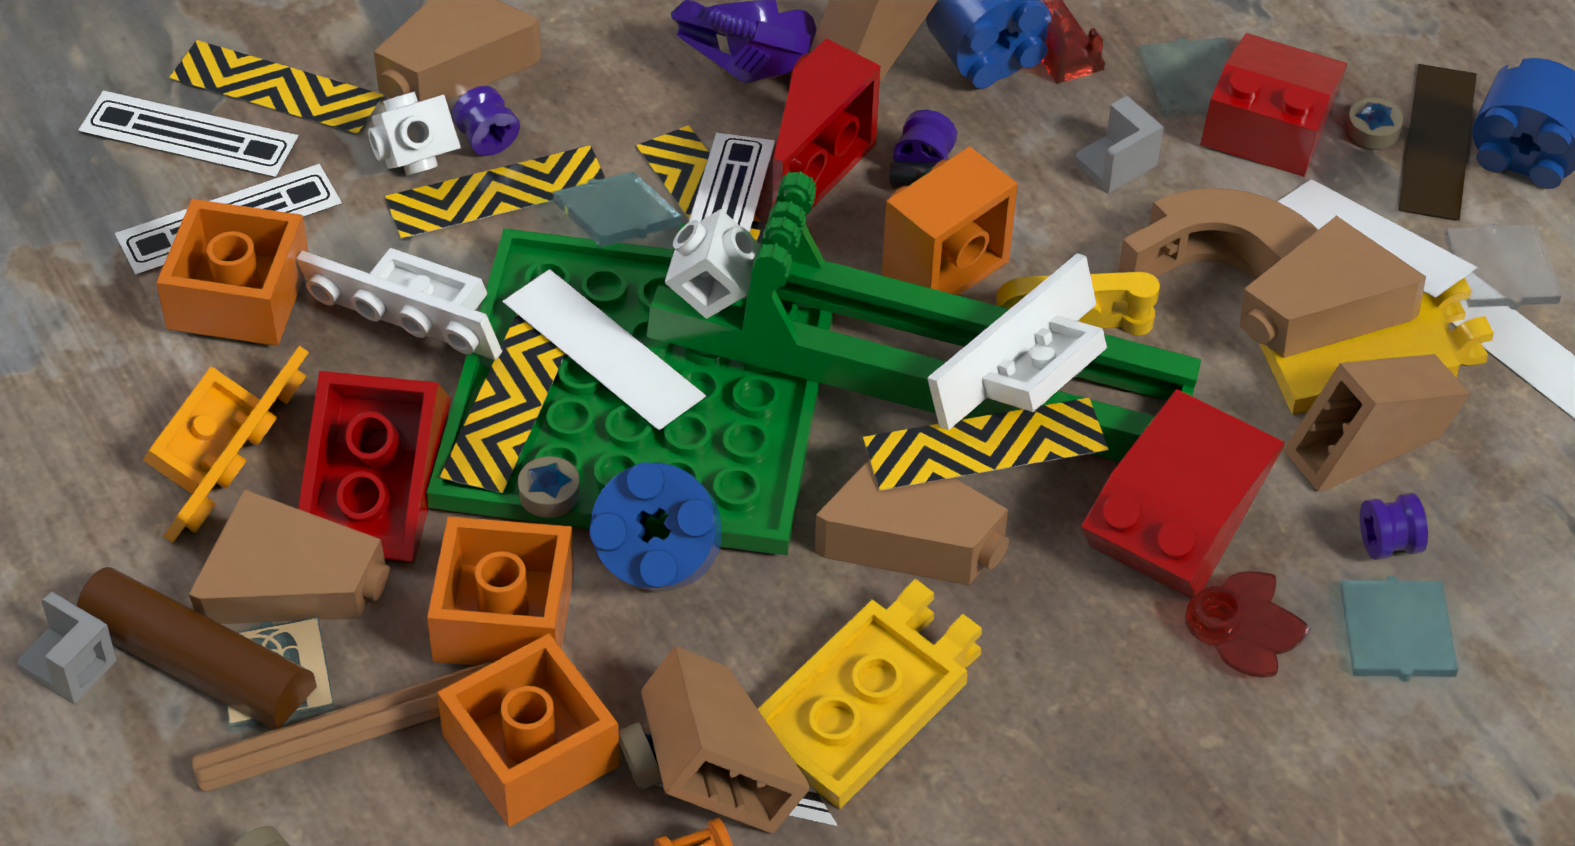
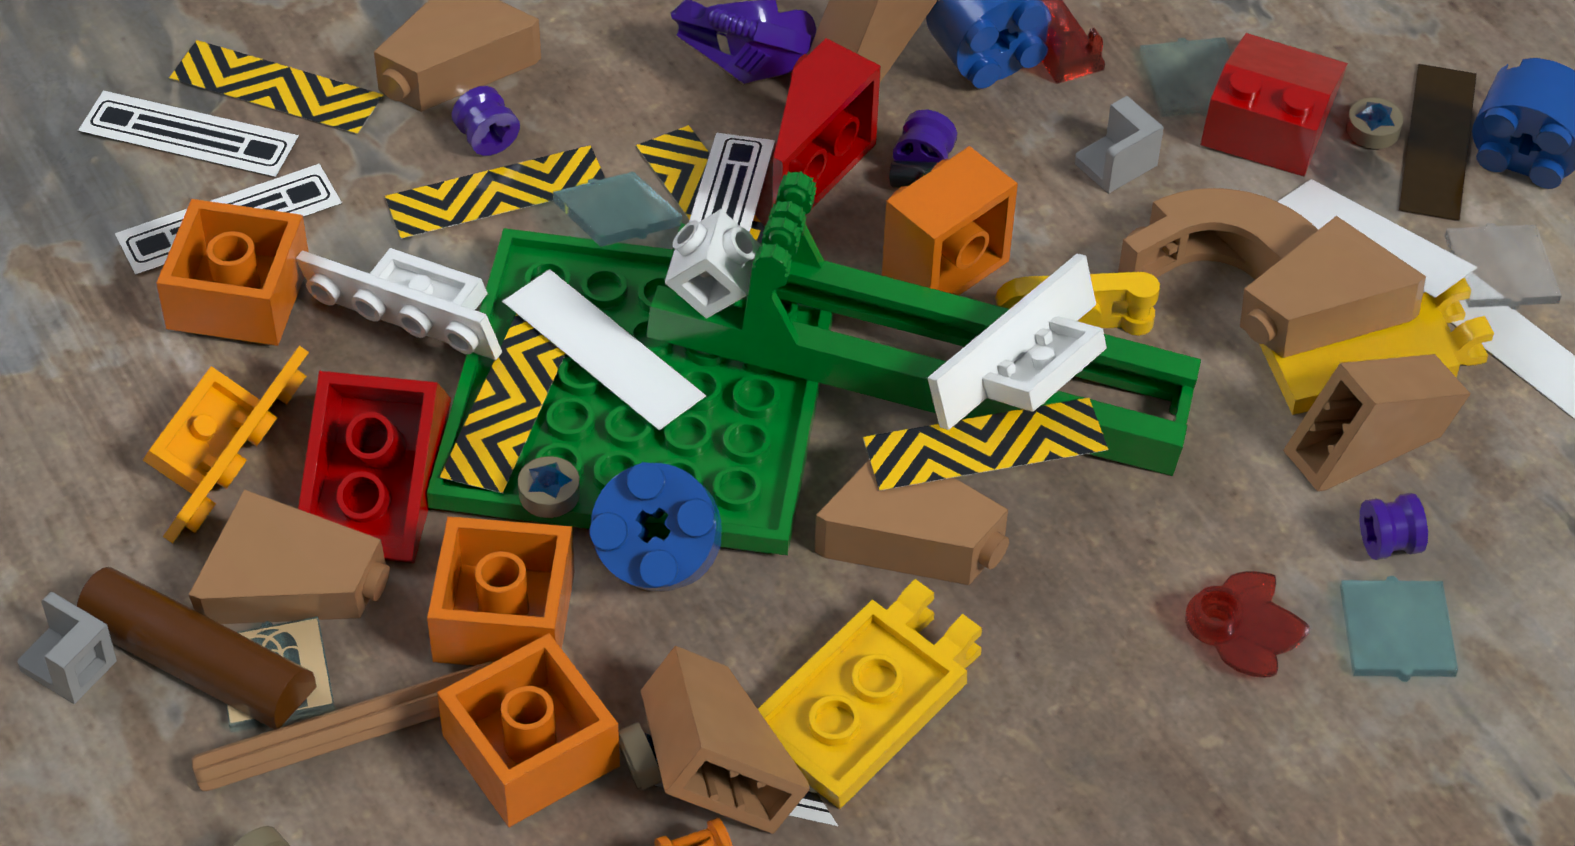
white brick [368,91,461,175] -> none
red slope [1081,389,1285,601] -> none

